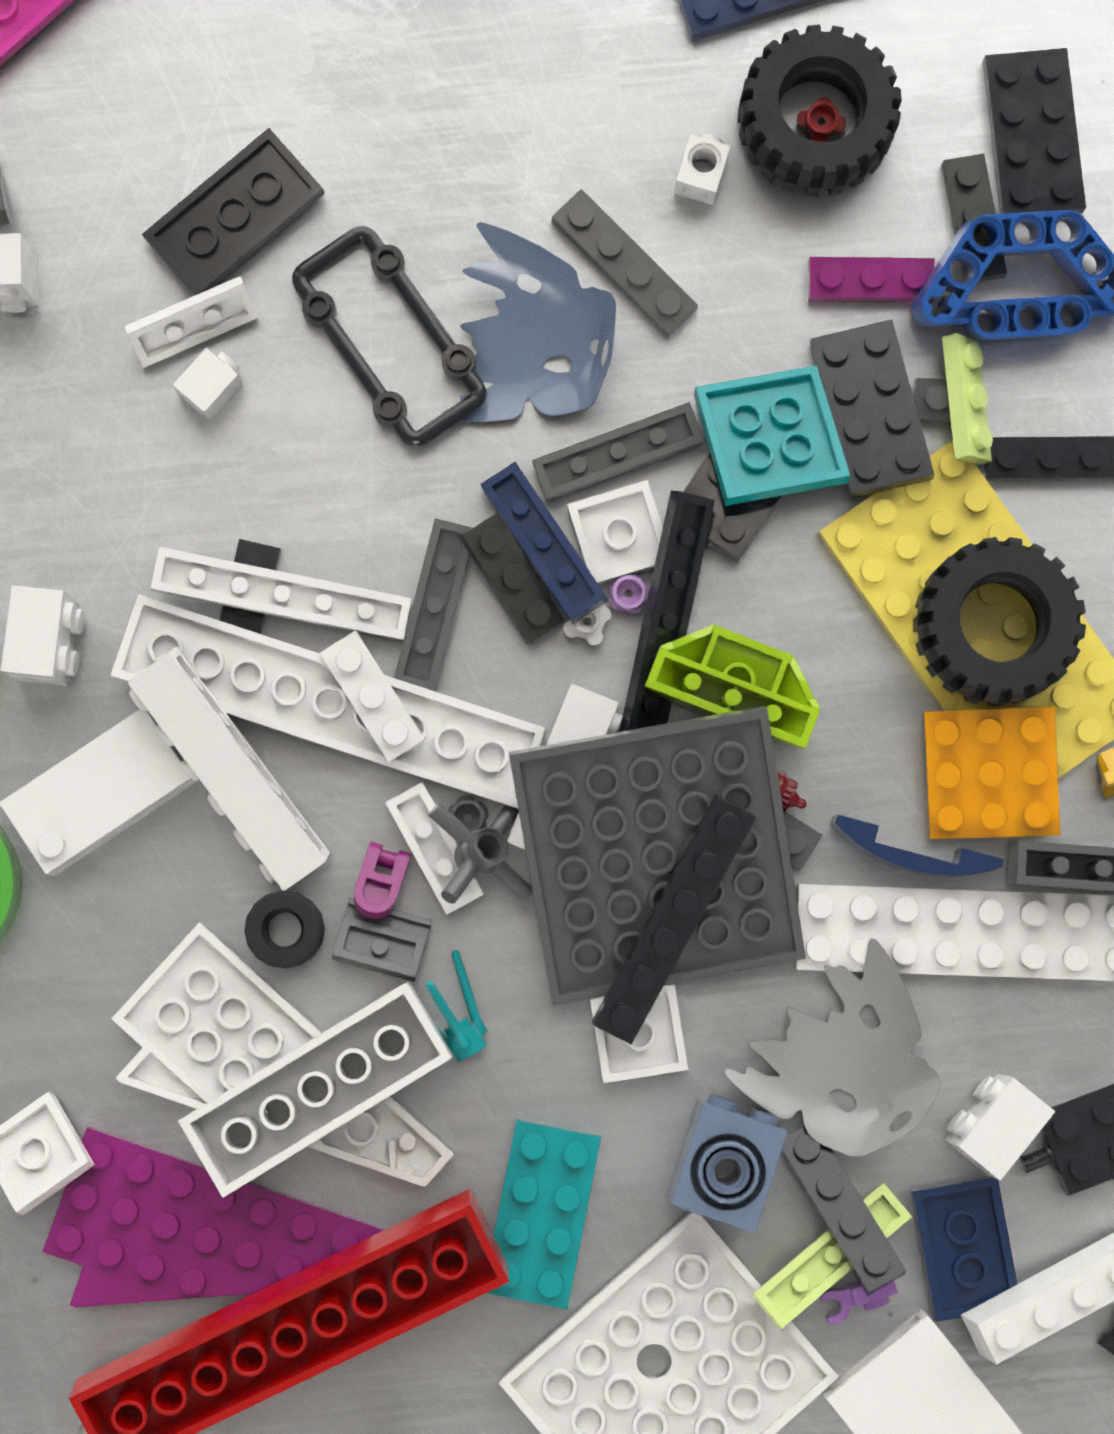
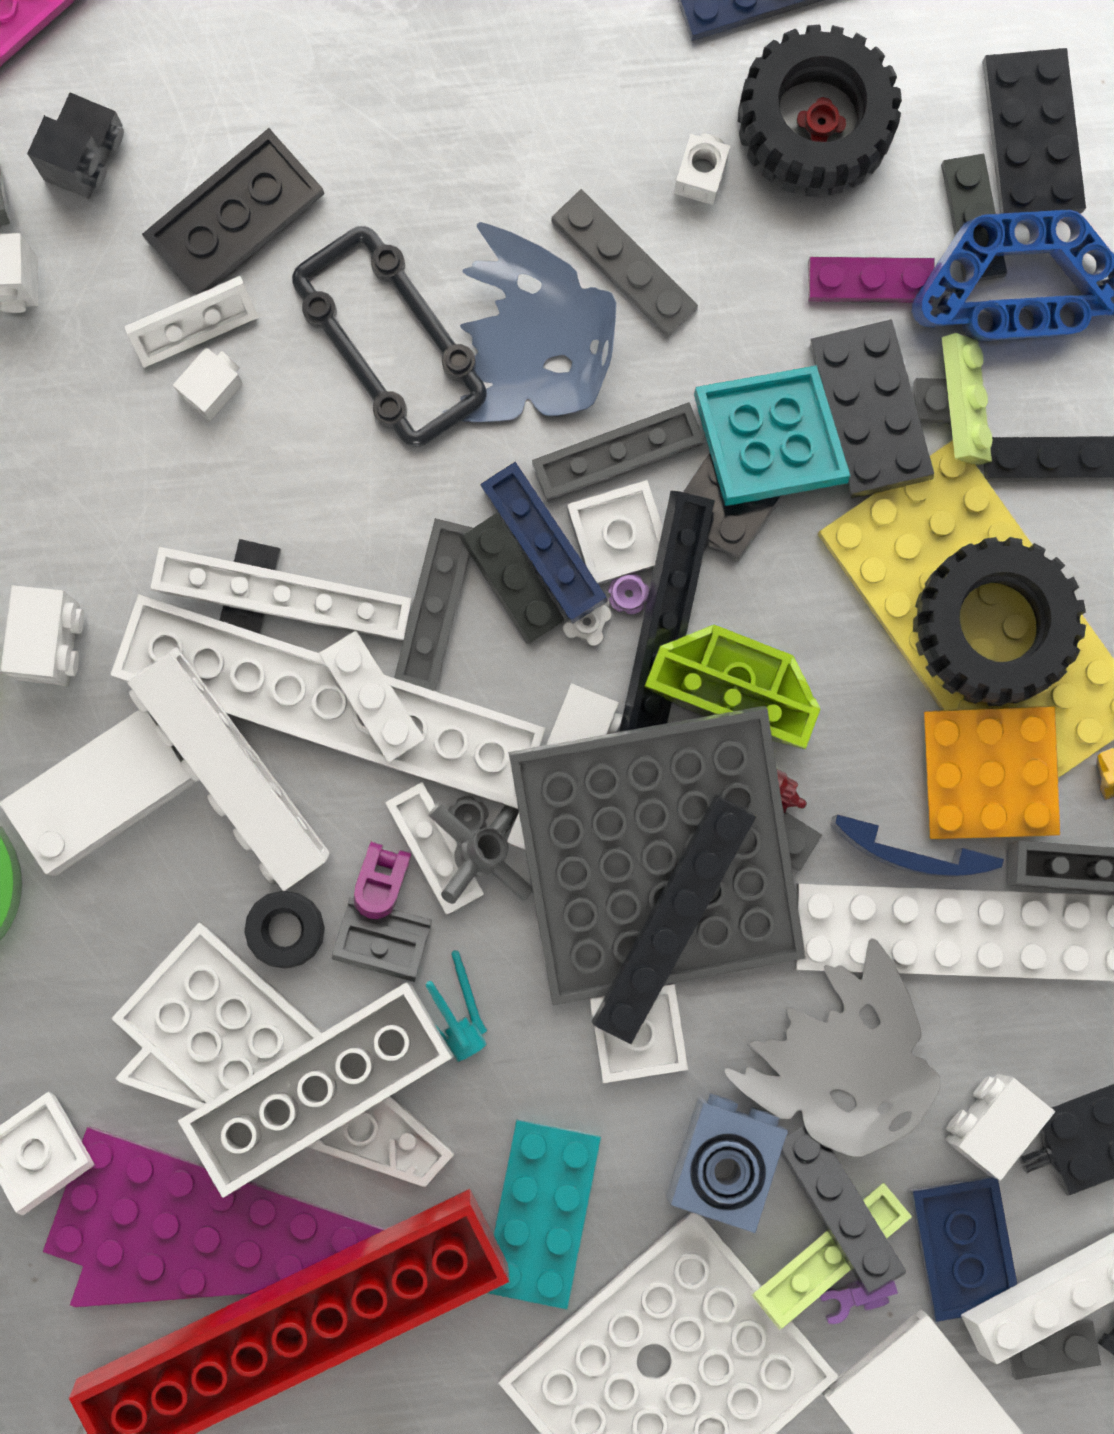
none -> black brick [27,92,124,199]
none -> dark grey plate [1009,1319,1101,1380]

